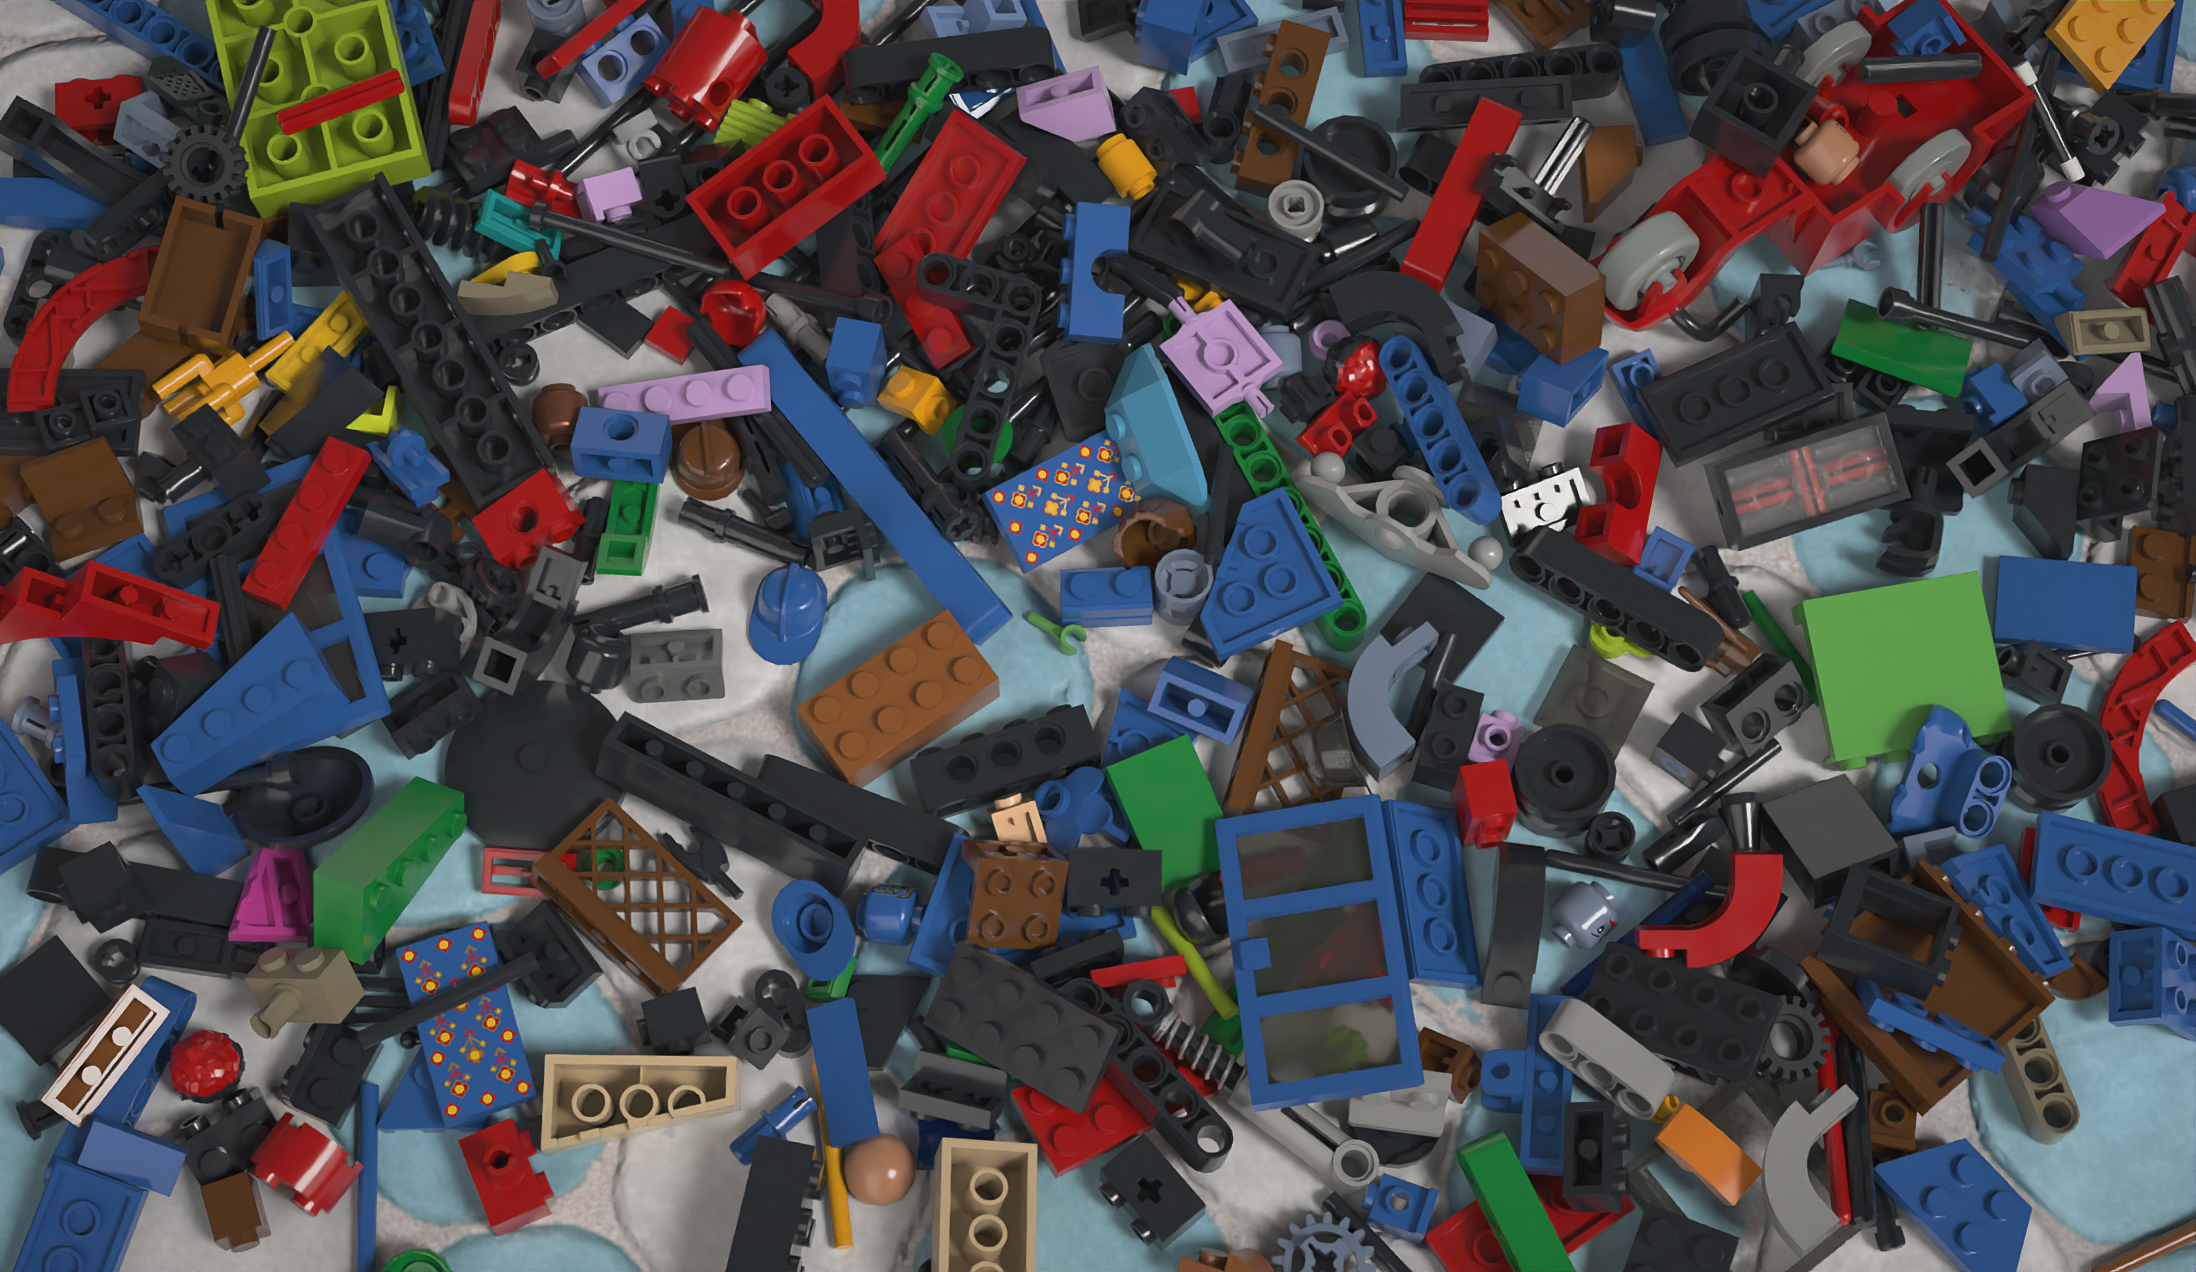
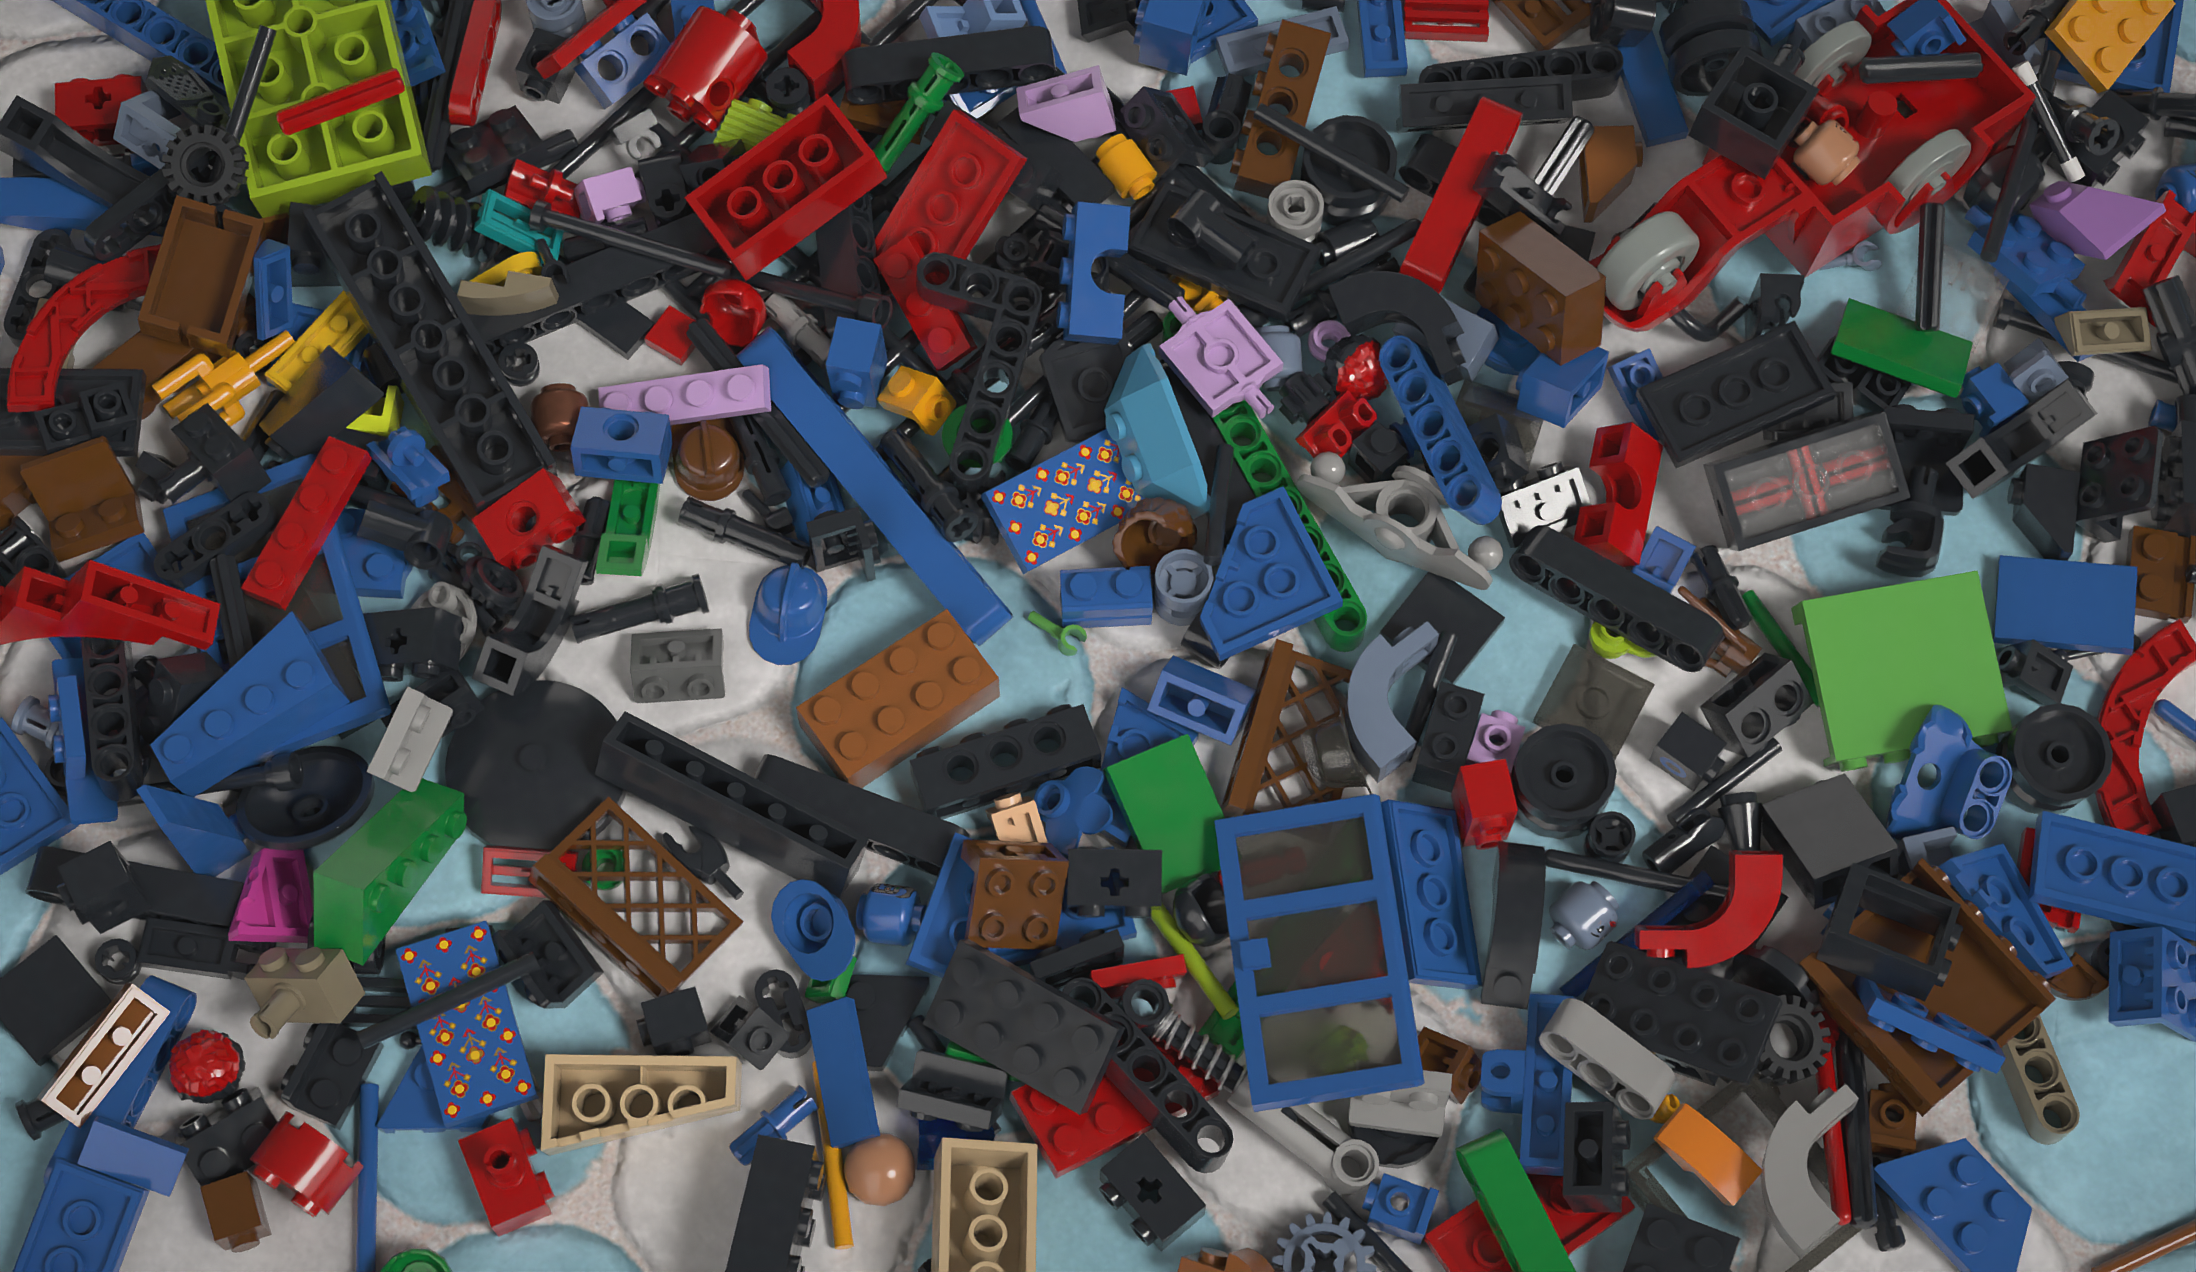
black head [565,624,631,694] -> none
black piece [1877,286,2069,360] -> none
lavender slope [2089,352,2152,435] -> none
none -> light grey bracket [367,686,453,792]

